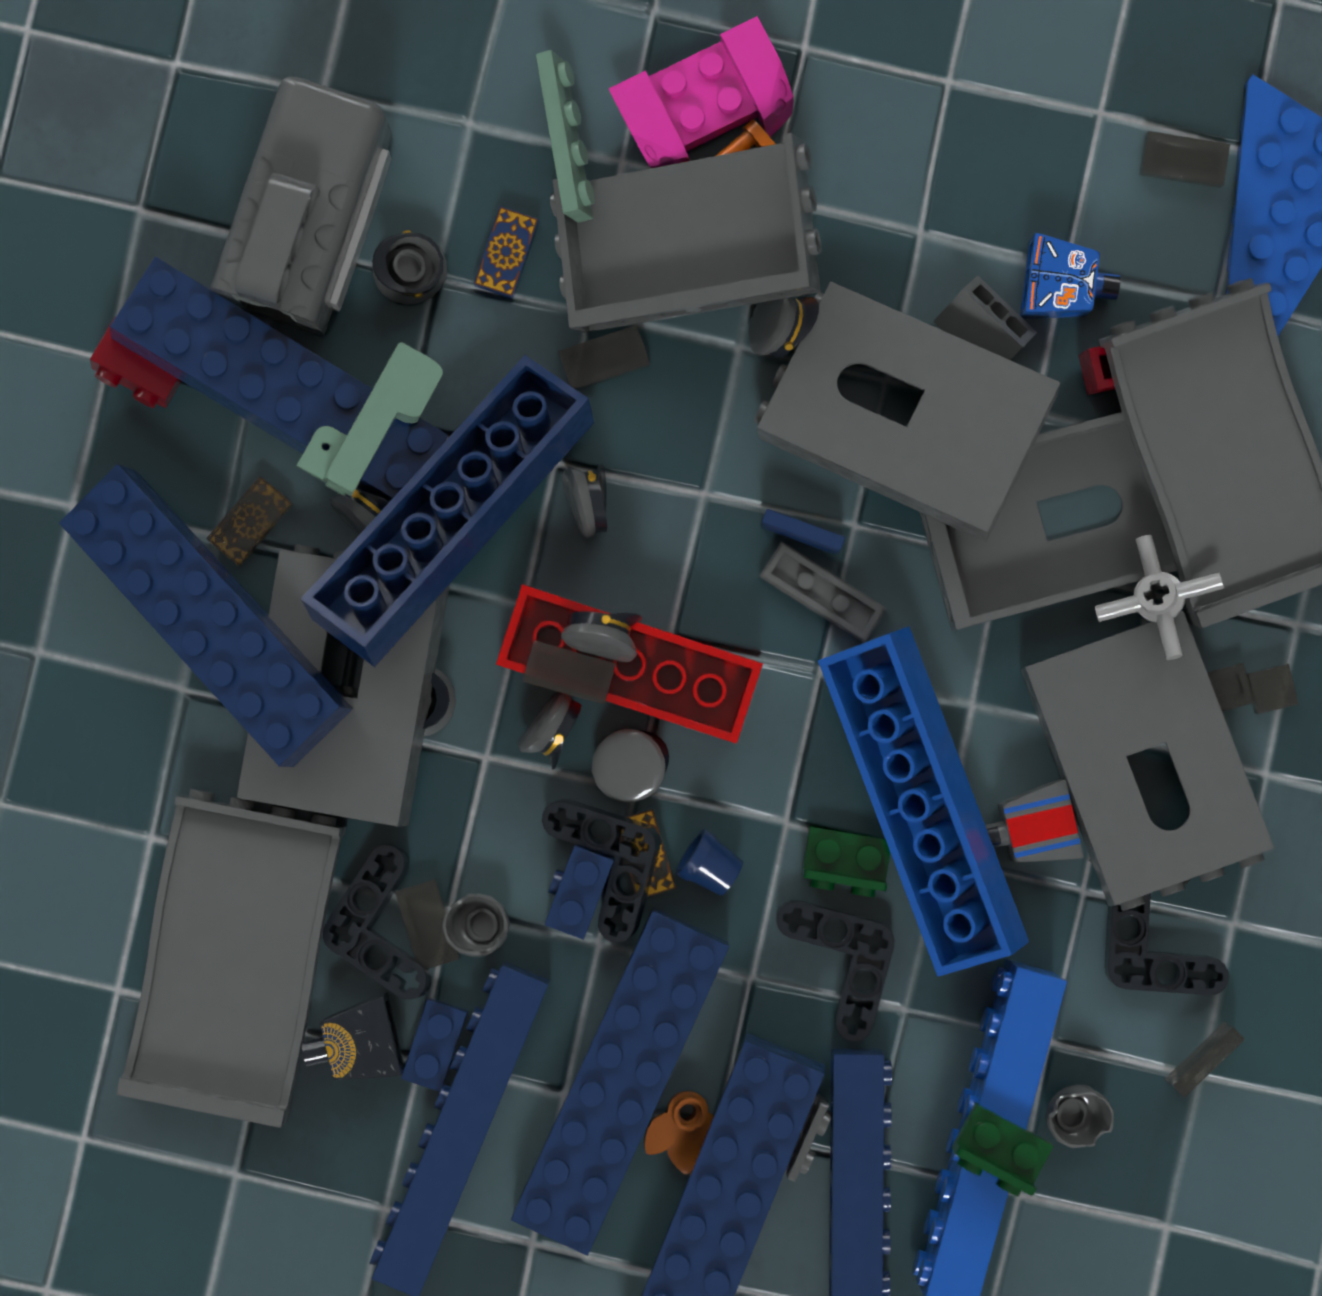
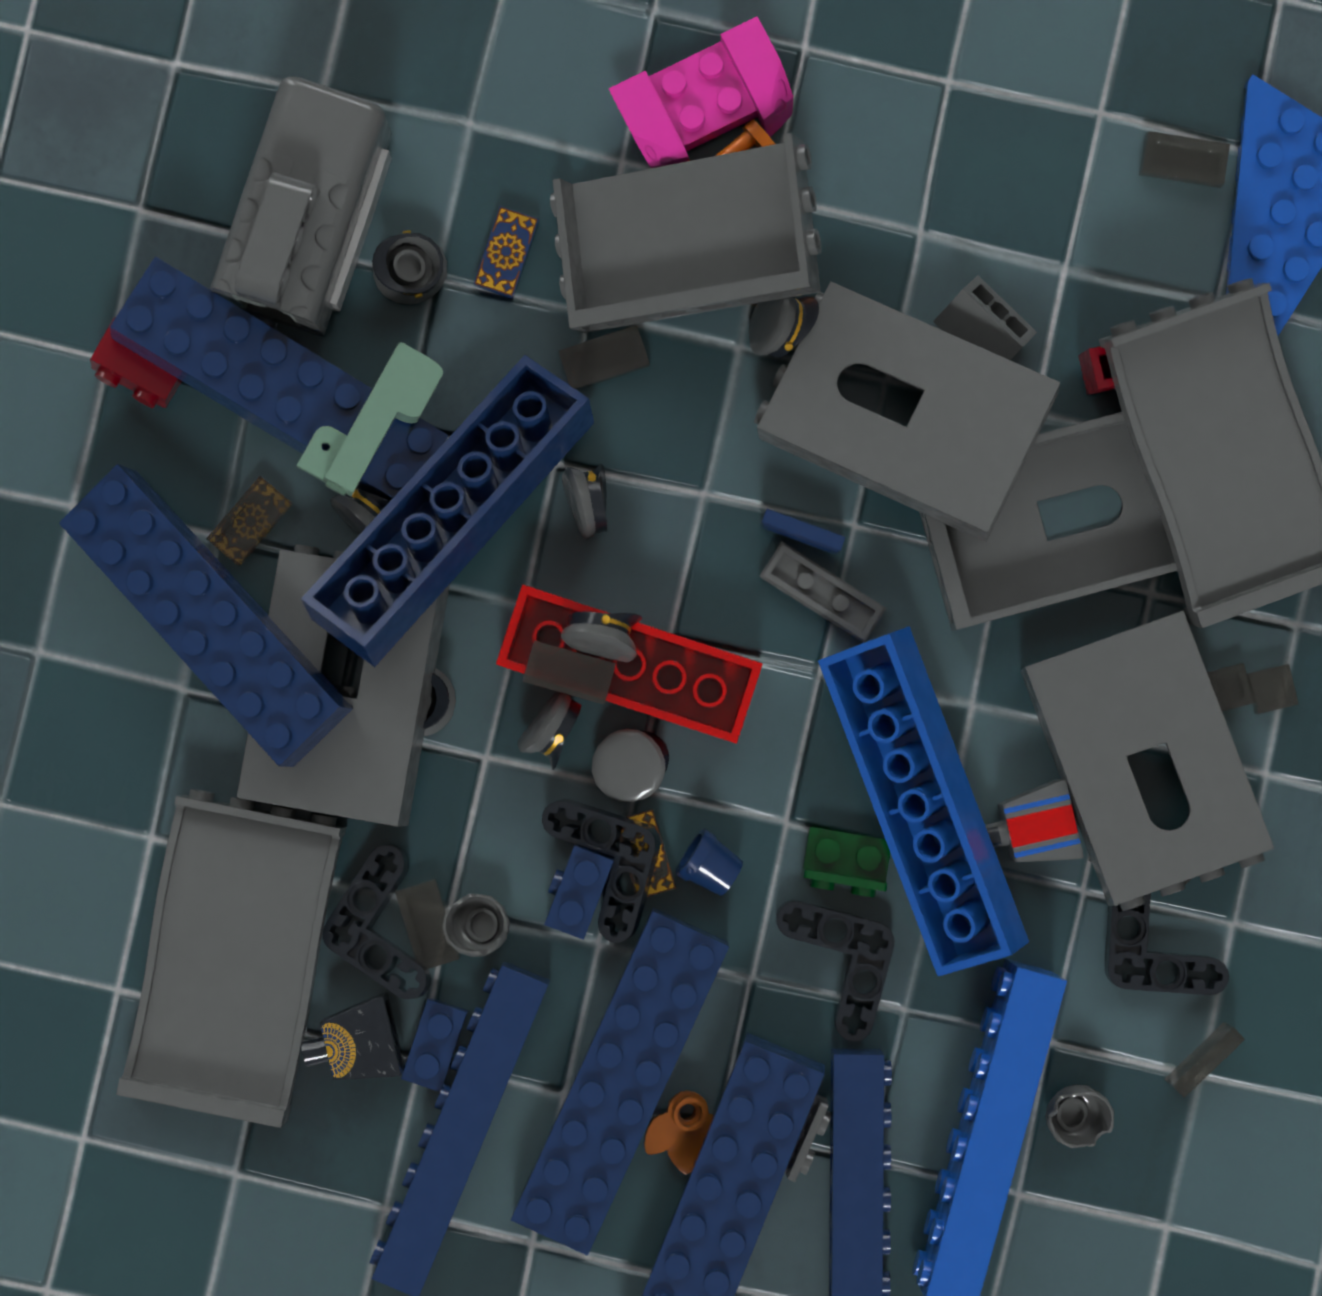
sand green plate [536,50,595,223] -> none
dark green bracket [951,1102,1054,1197] -> none
blue torso [1020,233,1121,319] -> none
light grey bar [1095,535,1224,660] -> none

